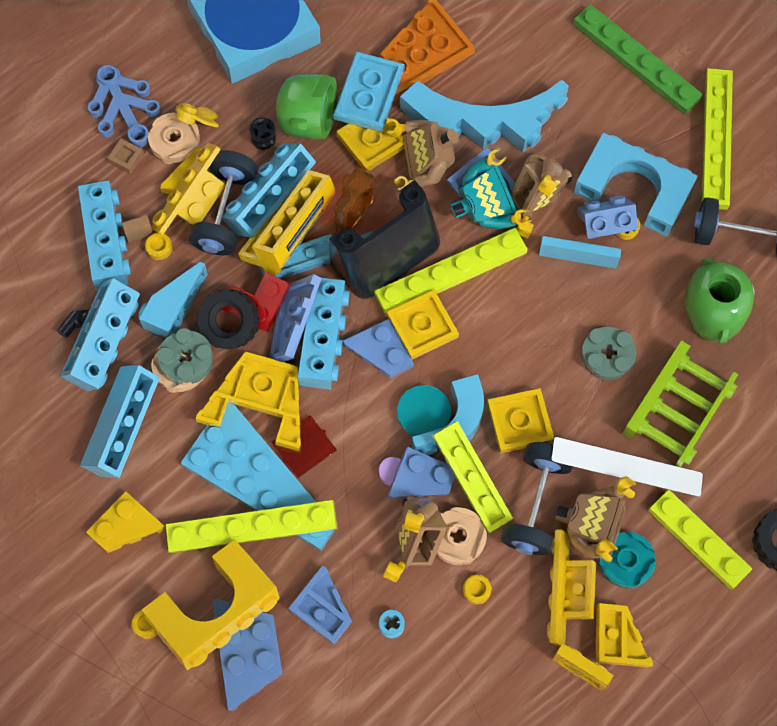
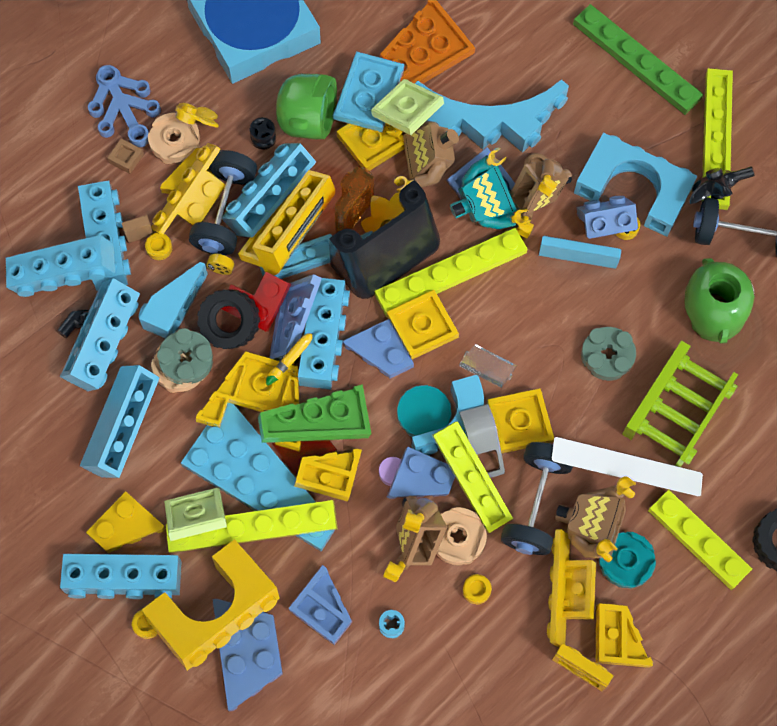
none -> medium azure brick [6,235,115,297]
none -> medium azure brick [60,554,182,599]
none -> yellowish green tile [164,488,227,541]
none -> yellow tile [206,254,234,275]
none -> bright green wing [258,384,371,443]
none -> yellow piece [266,333,312,386]
none -> yellow wing [294,449,362,502]
none -> yellow plate [361,193,405,233]
none -> yellowish green tile [371,79,444,135]
none -> clear piece [459,344,517,388]
none -> light grey piece [459,404,505,478]
none -> black animal [690,166,755,204]

